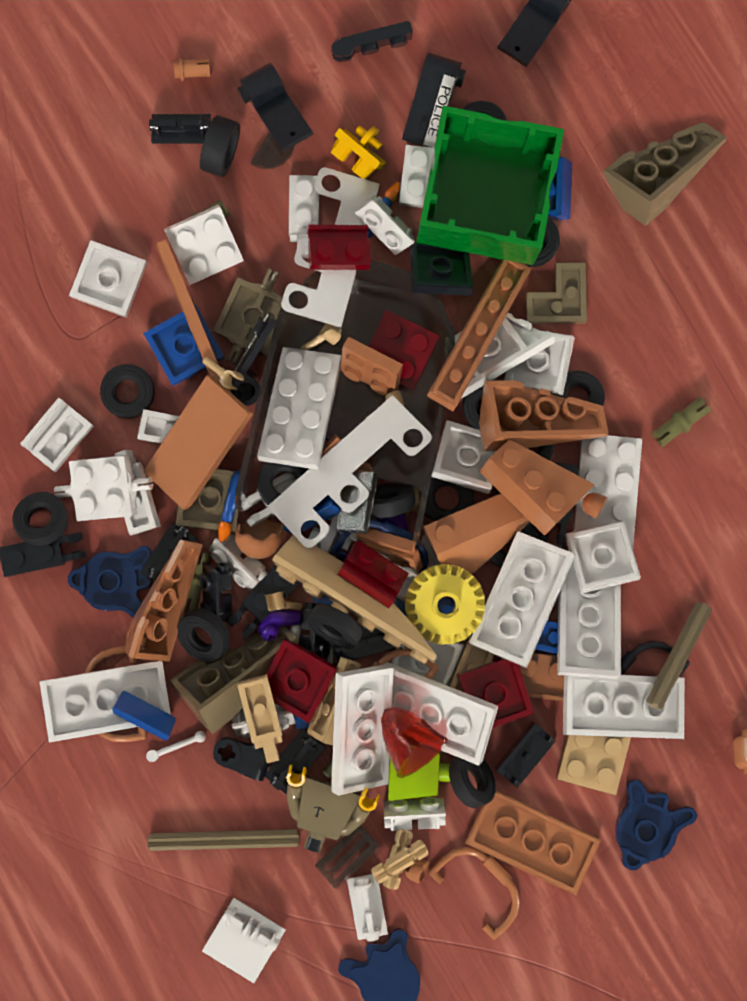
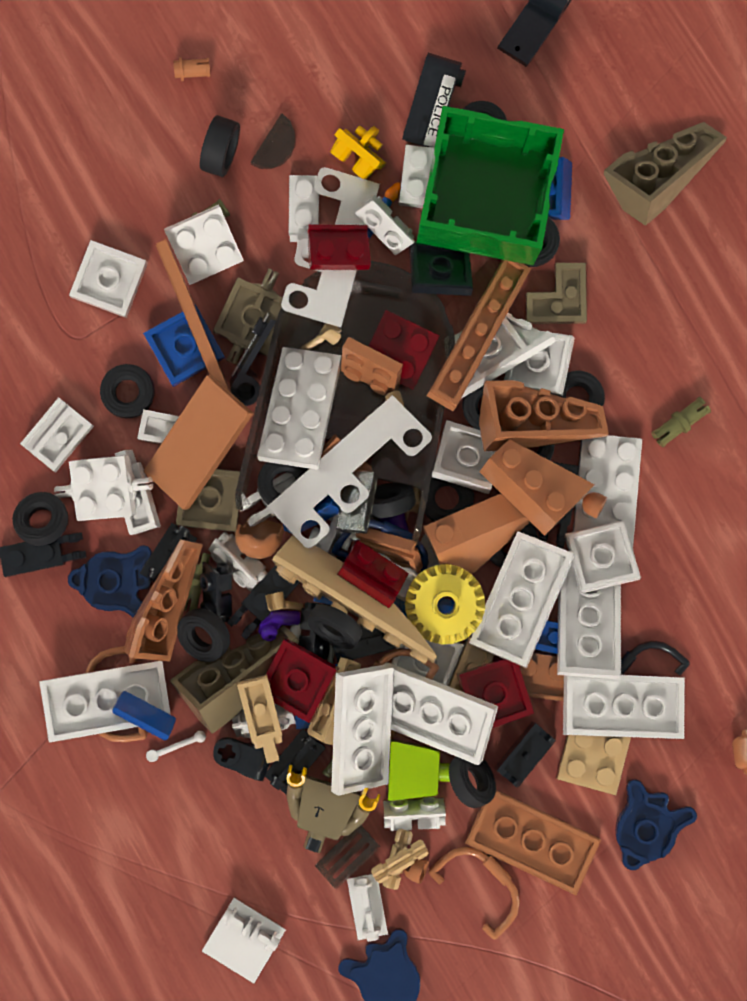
dark tan axle [148,829,300,851] -> none
black hinge [149,114,211,144] -> none
tan hand [202,357,244,390] -> none
blue piece [218,470,243,543] -> none
black door [237,63,314,152] -> none
black hinge [331,21,413,62] -> none
clear red helmet [381,707,448,778] -> none
dark tan axle [646,602,712,710] -> none

